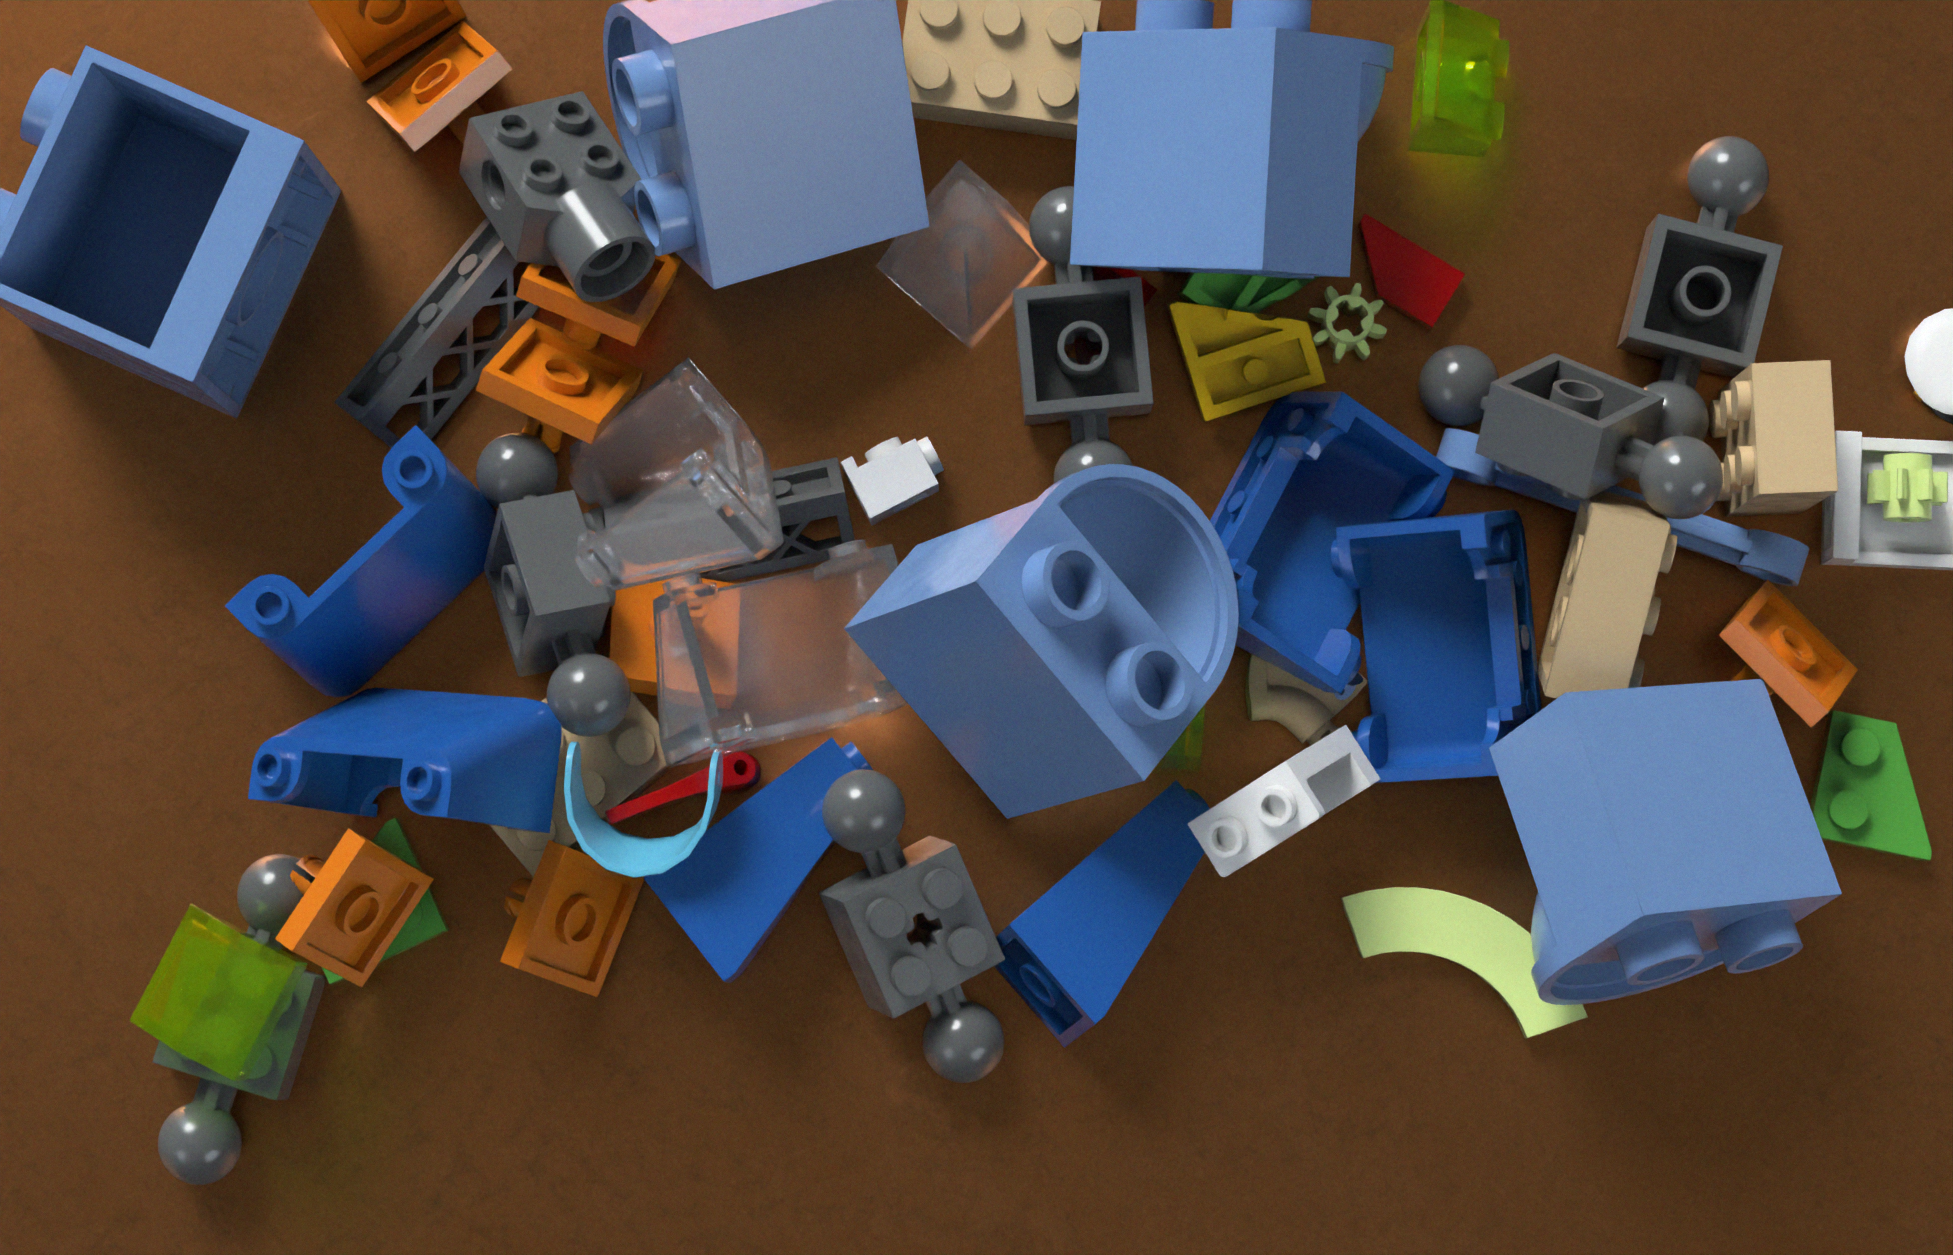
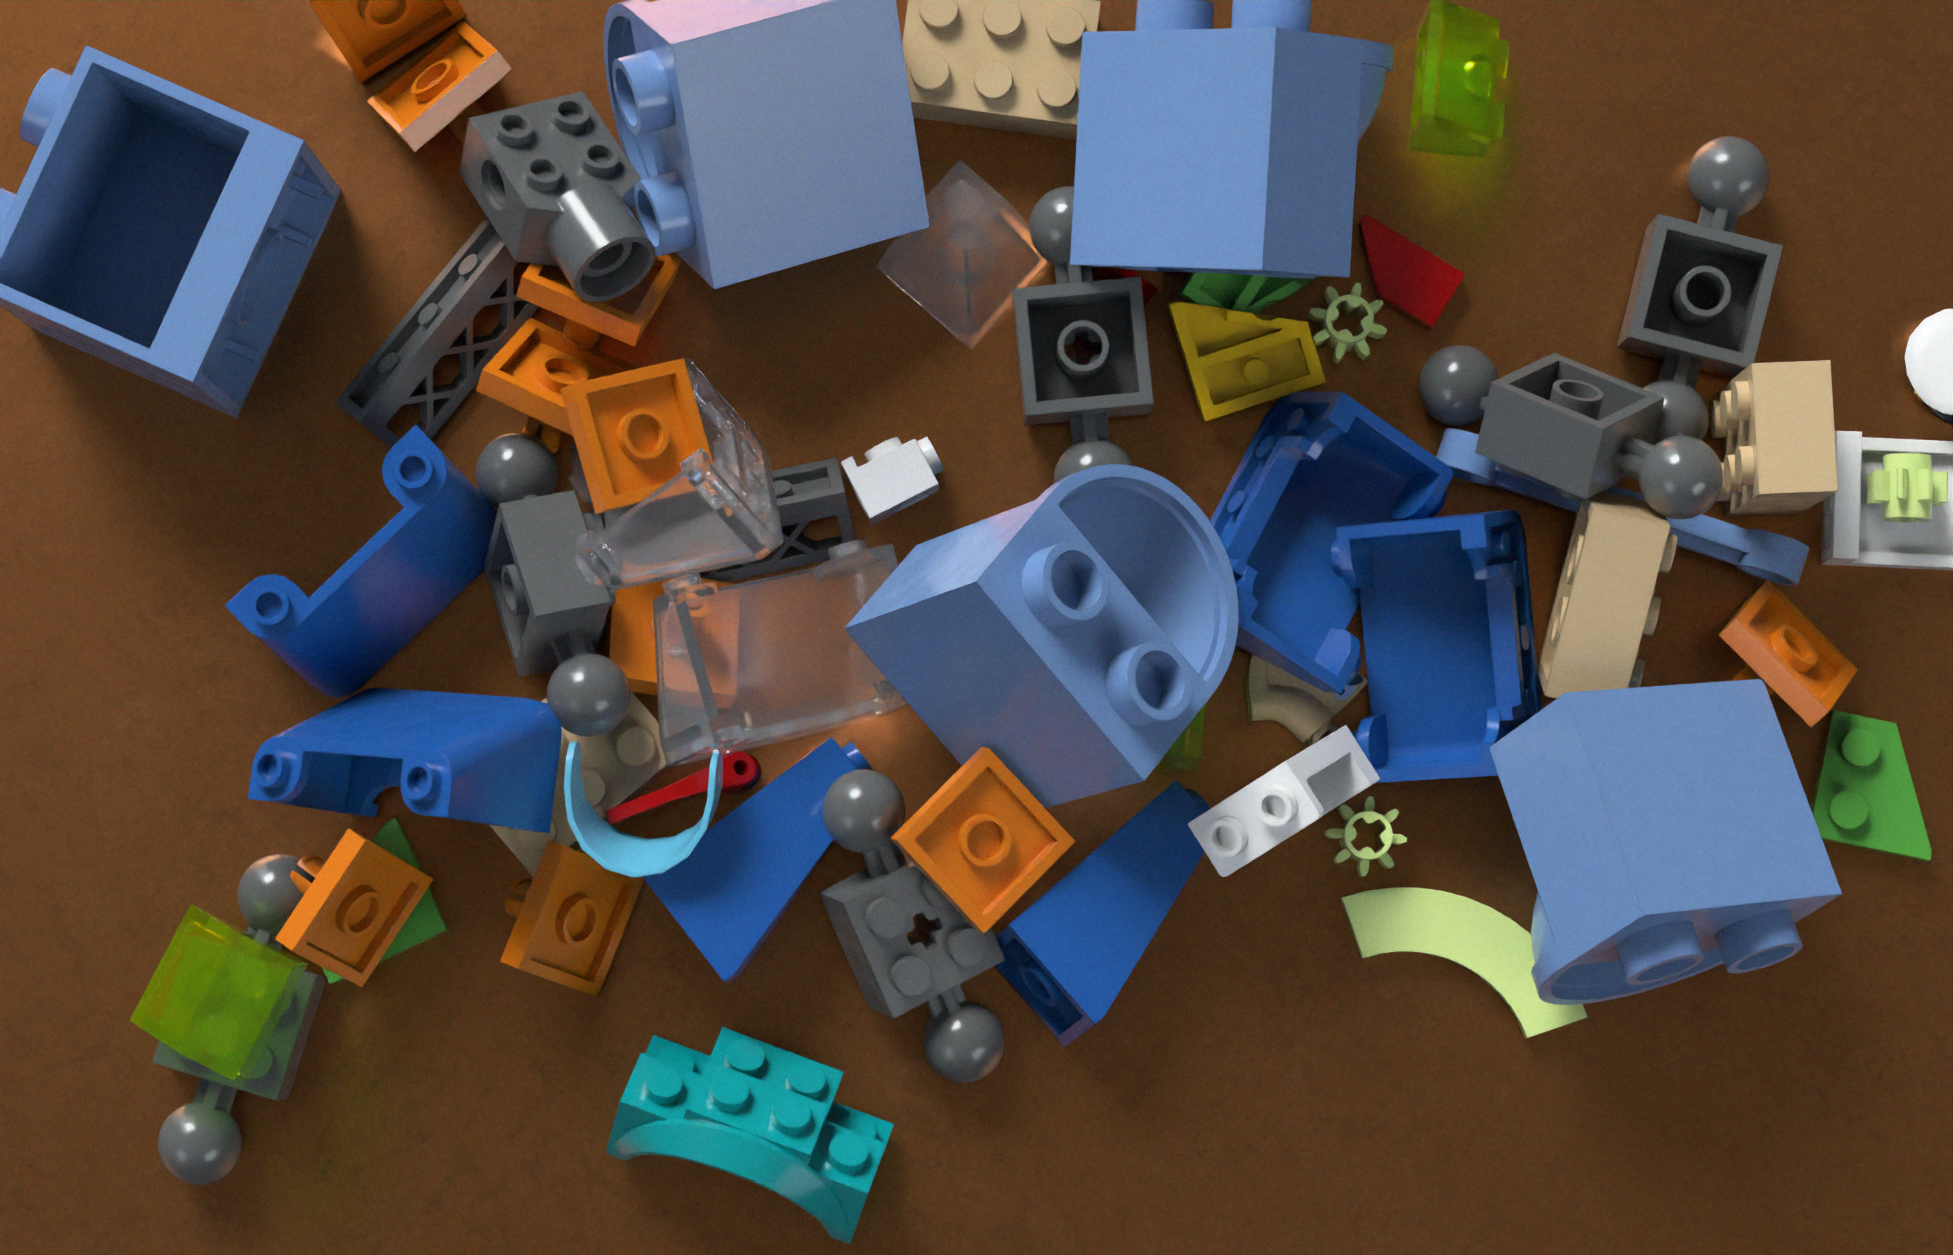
none -> orange tile [560,358,719,515]
none -> teal piece [606,1027,894,1245]
none -> orange tile [890,747,1076,934]
none -> yellowish green gear [1325,796,1407,877]

